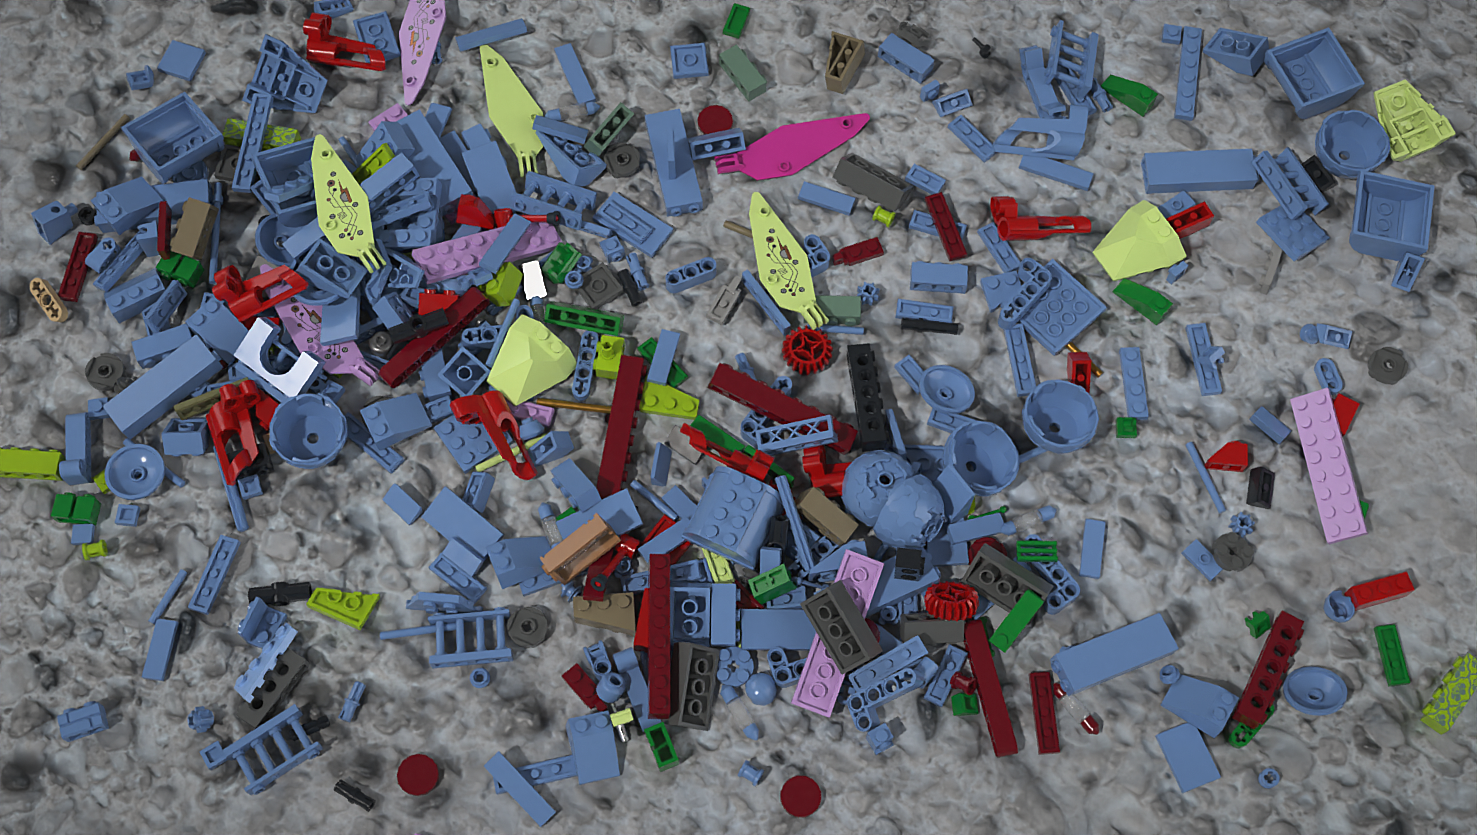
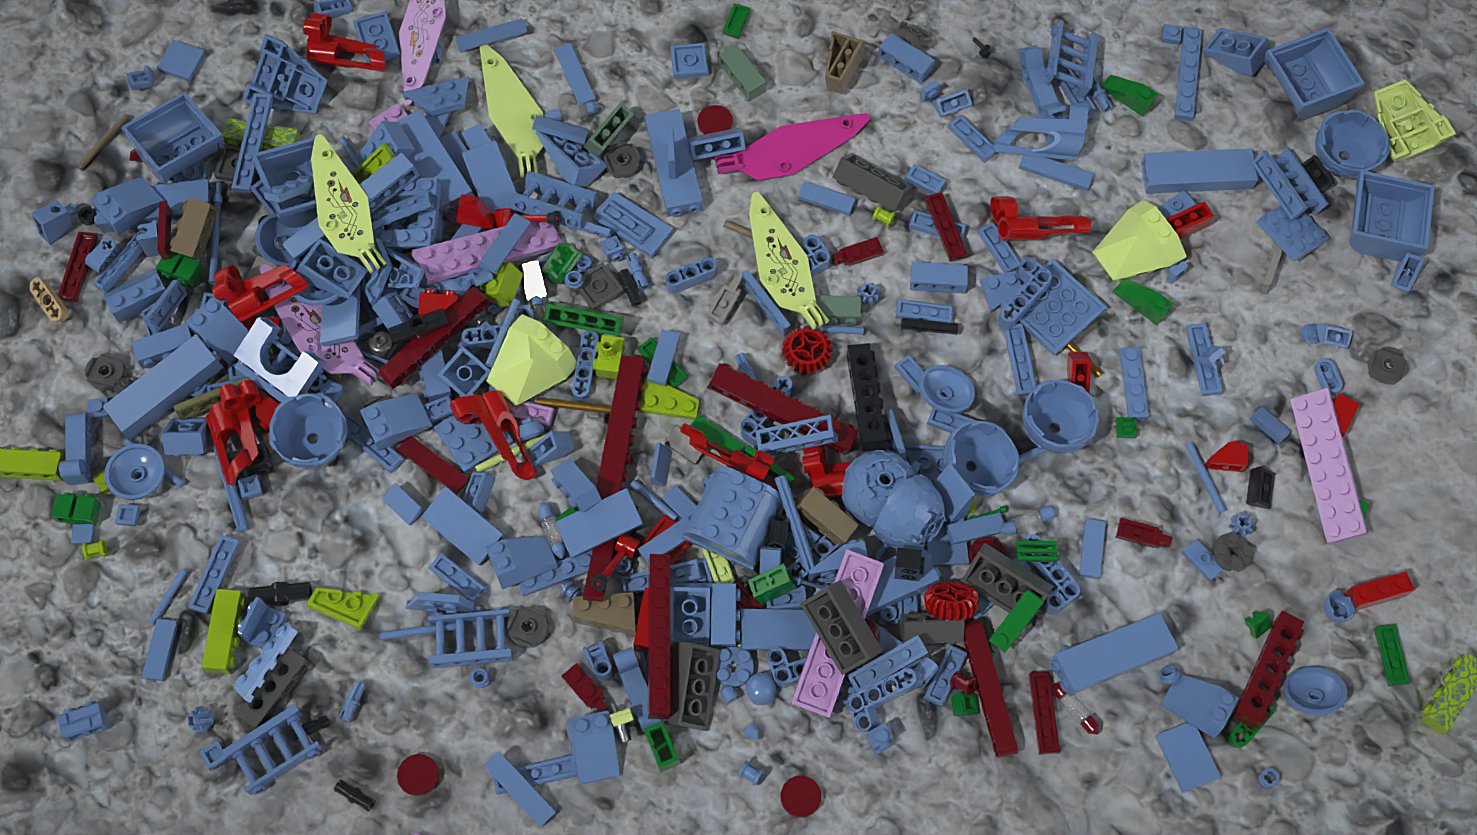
medium blue tile [442,537,485,577] -> none
medium nougat door [540,513,621,585] -> none
medium blue head [596,672,626,703] -> none
none -> lime brick [201,589,247,674]
none -> dark red tile [397,436,469,494]
none -> medium blue wing [403,76,469,116]
none -> dark red hinge [1115,518,1173,548]

